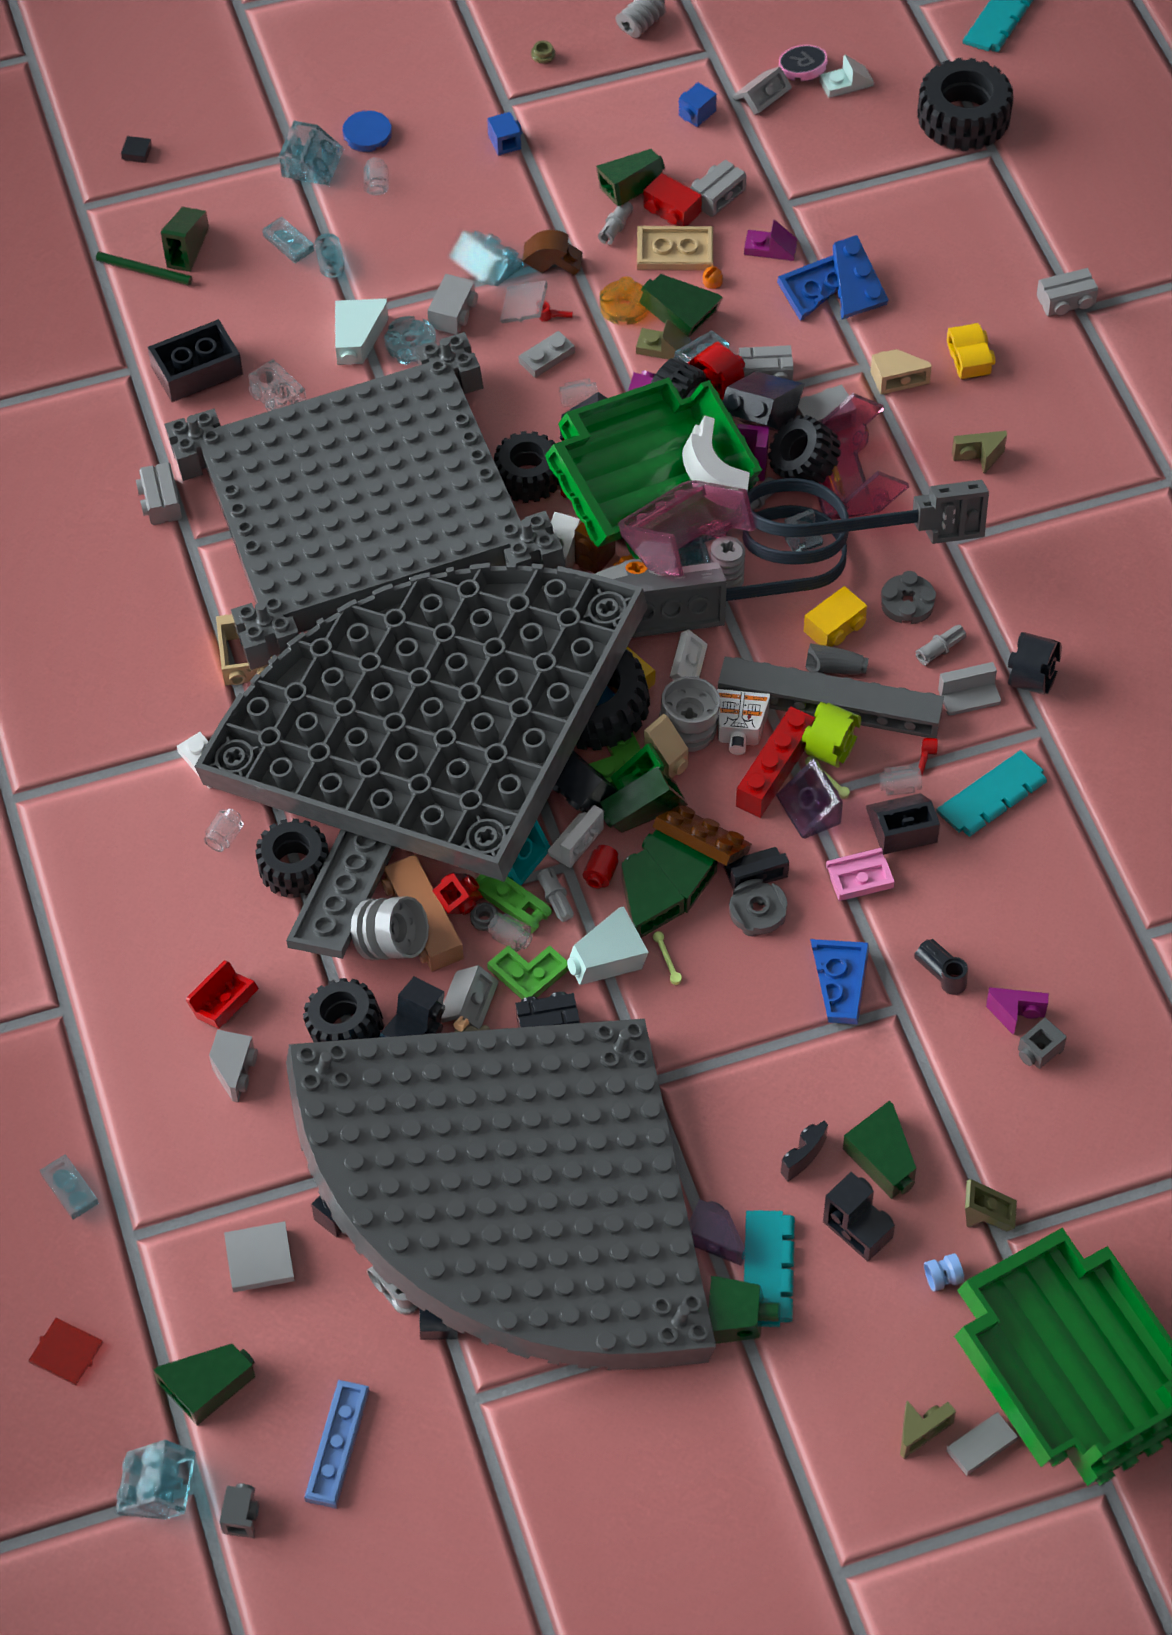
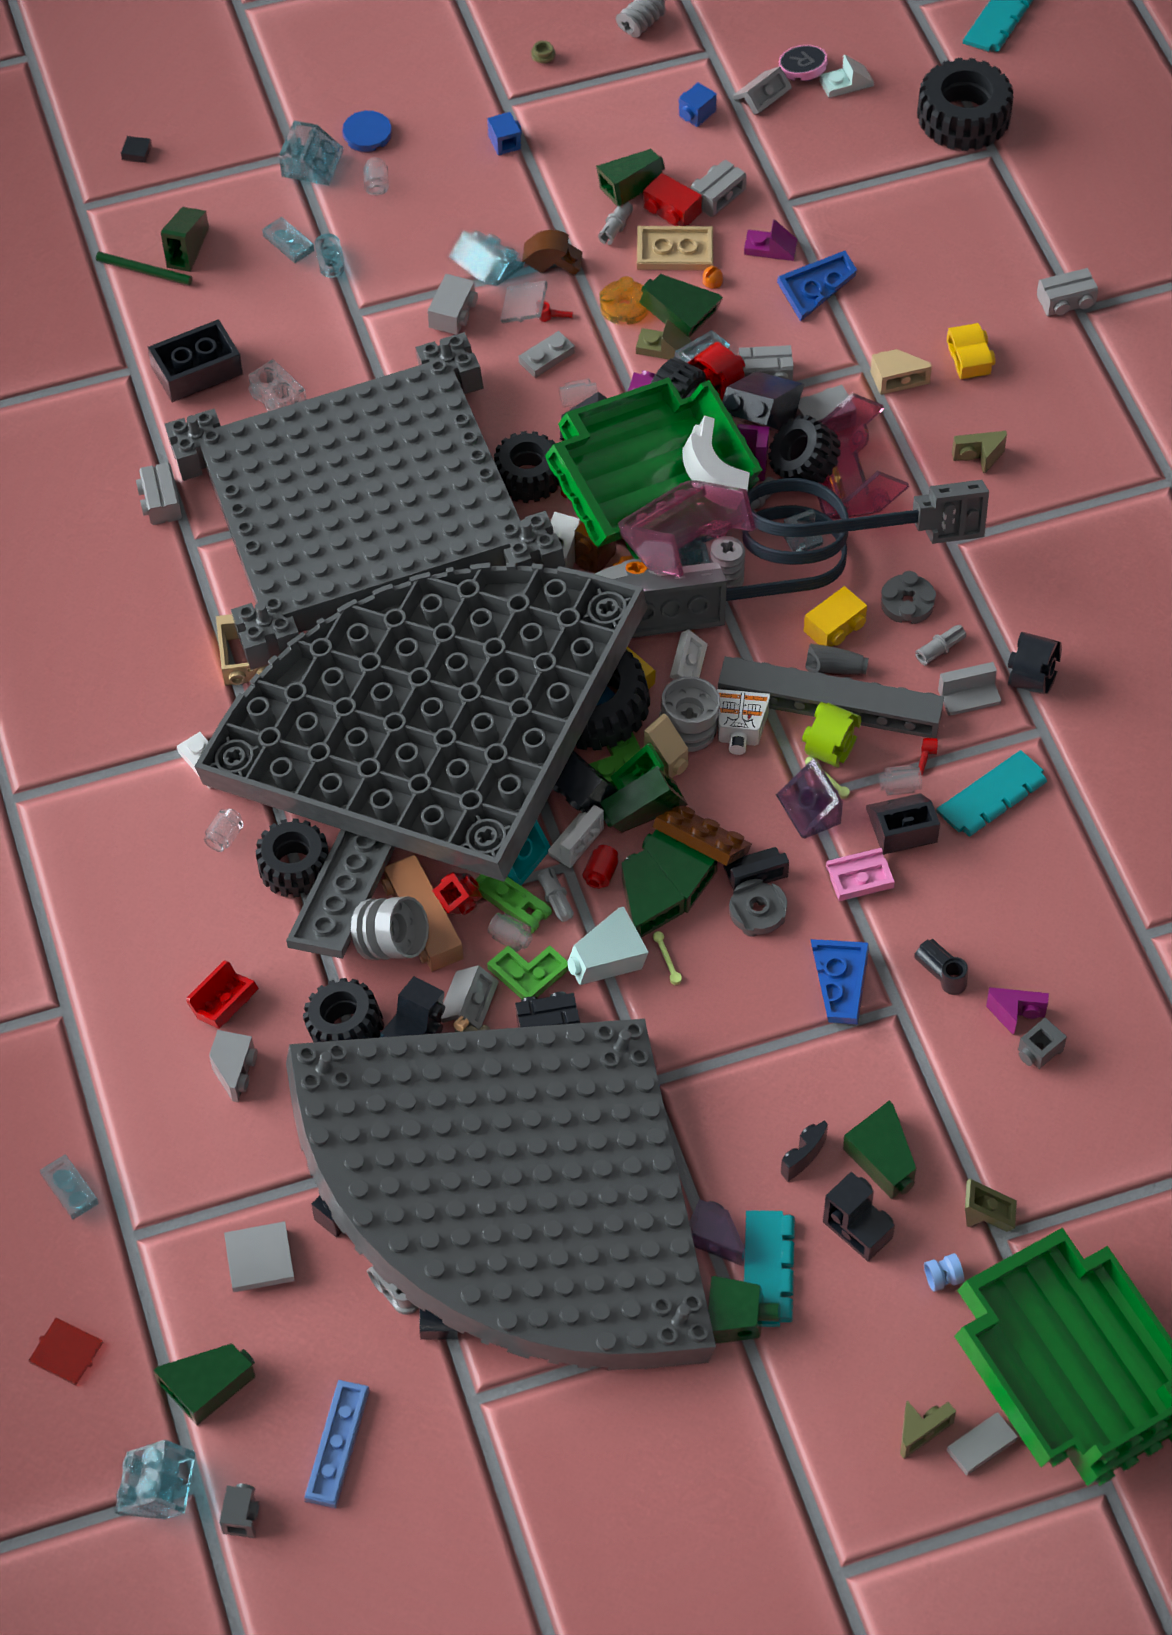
light aqua slope [335,299,388,365] -> none
clear light blue plate [384,316,436,365] -> none
dark grey plate [470,902,499,931] -> none
red brick [736,706,815,818] -> none
blue wing [832,235,889,320] -> none

